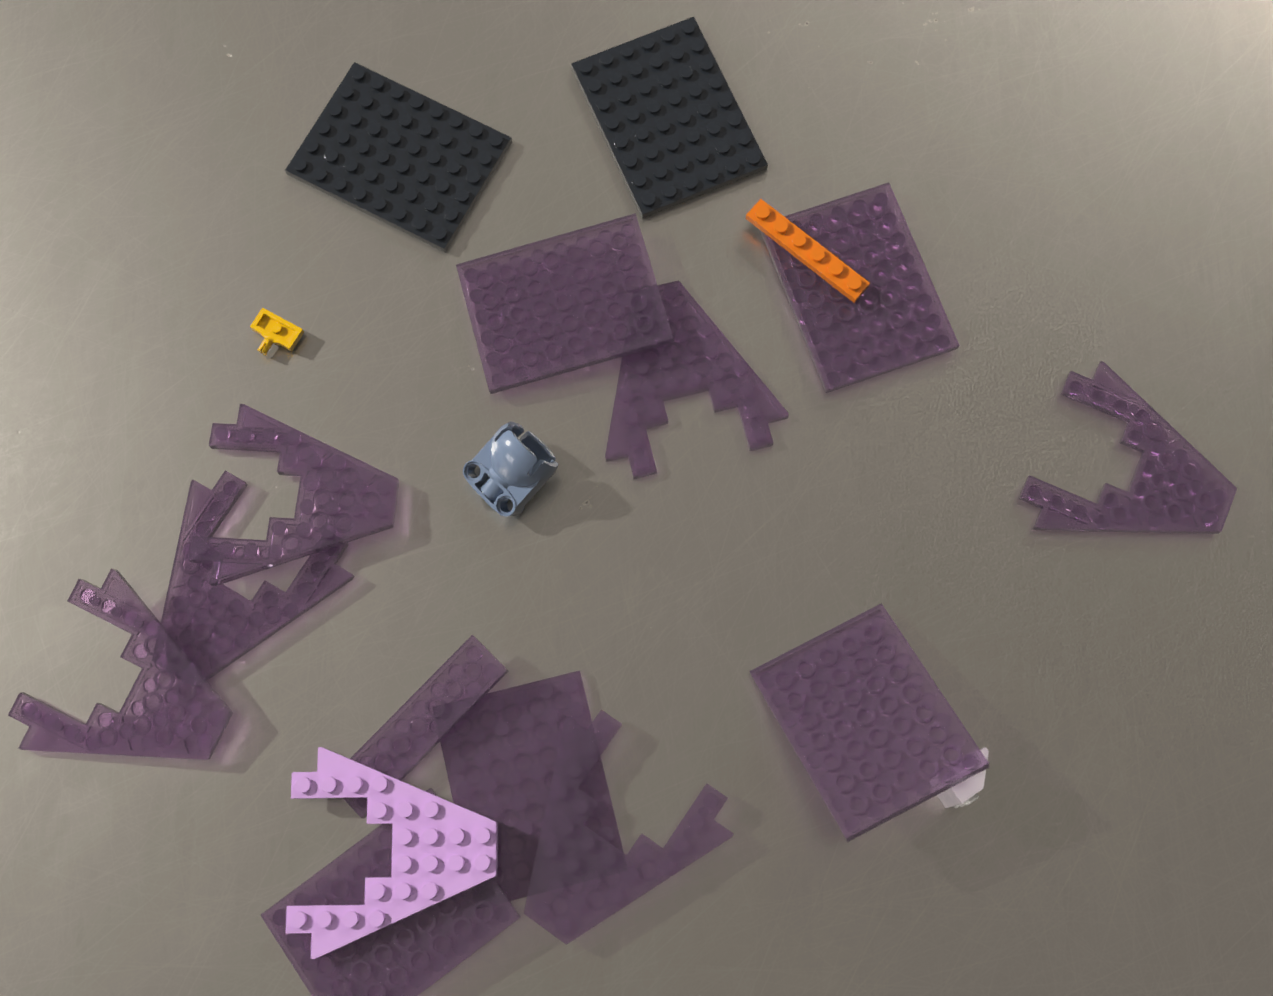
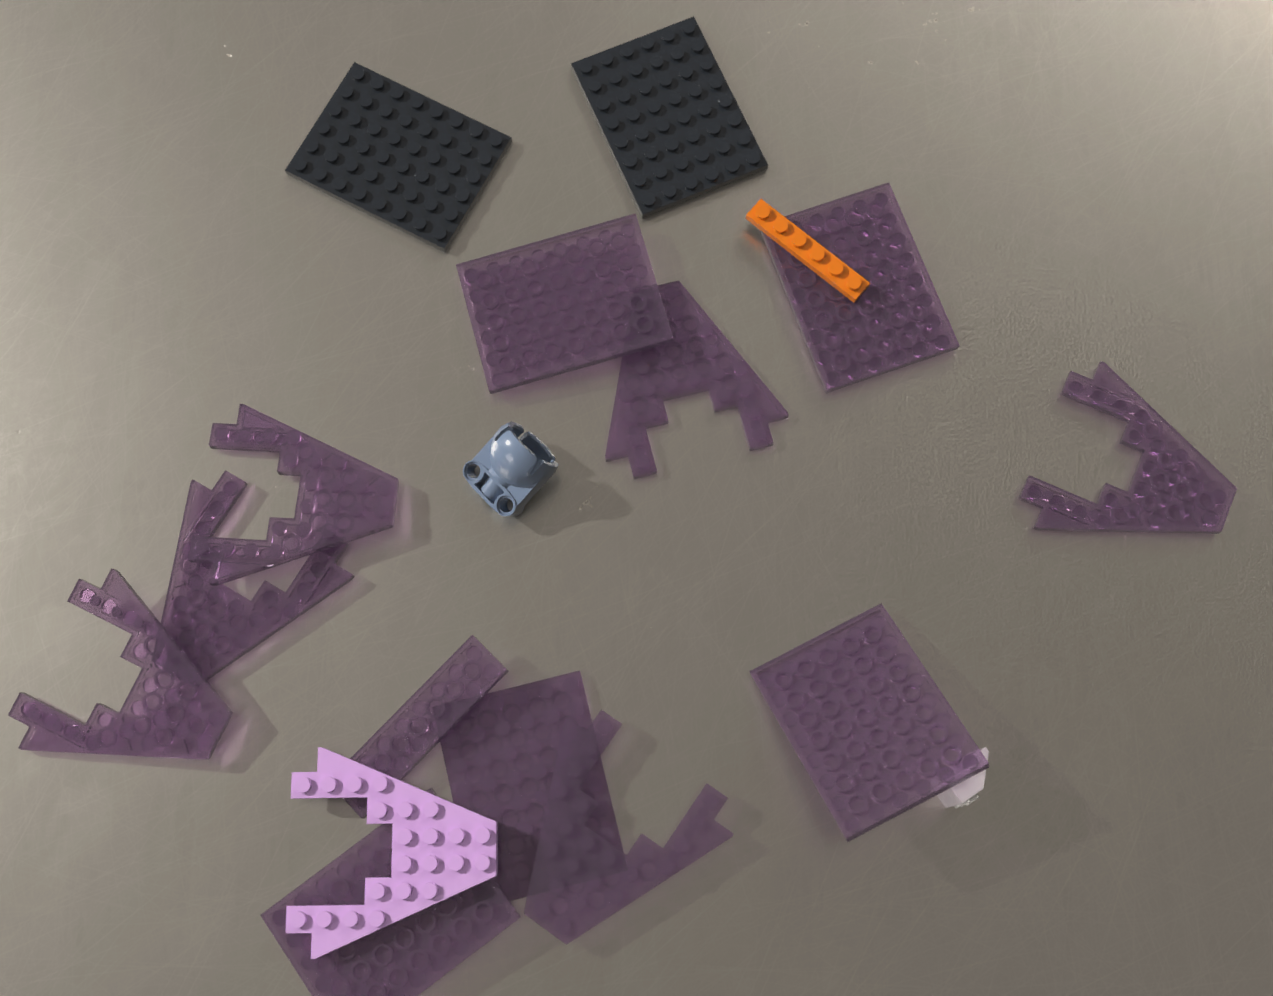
yellow plate [250,308,304,355] -> none

